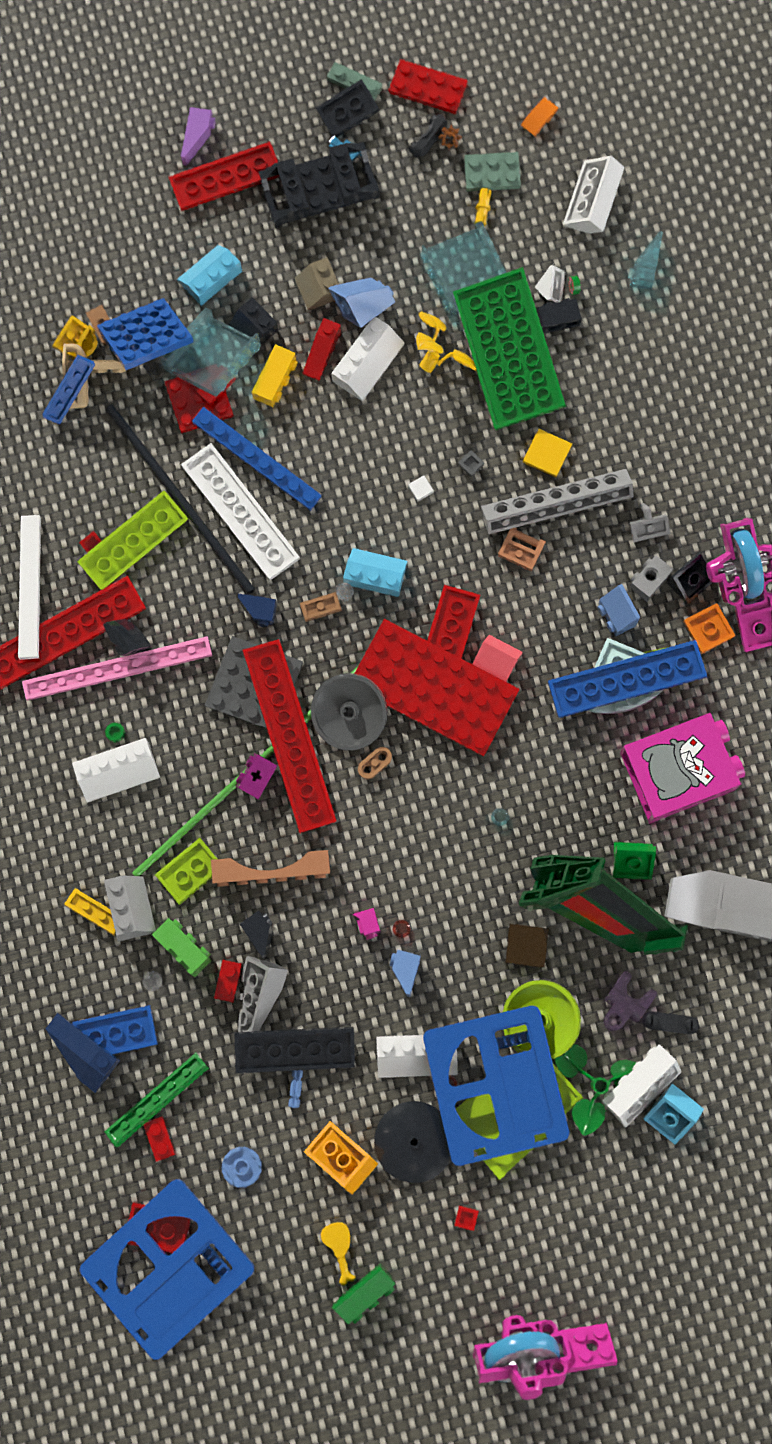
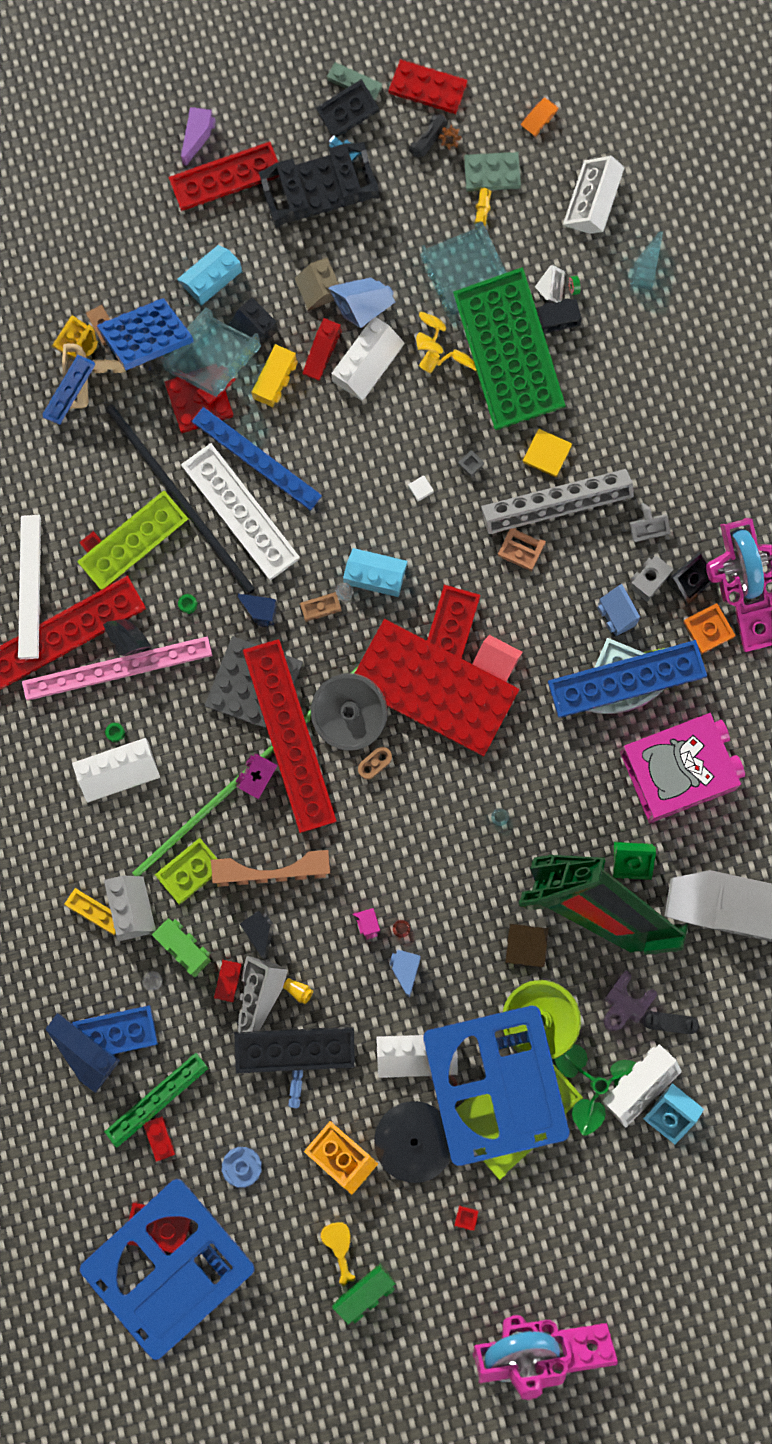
none -> green tile [178,594,197,614]
none -> yellow cone [283,978,313,1004]

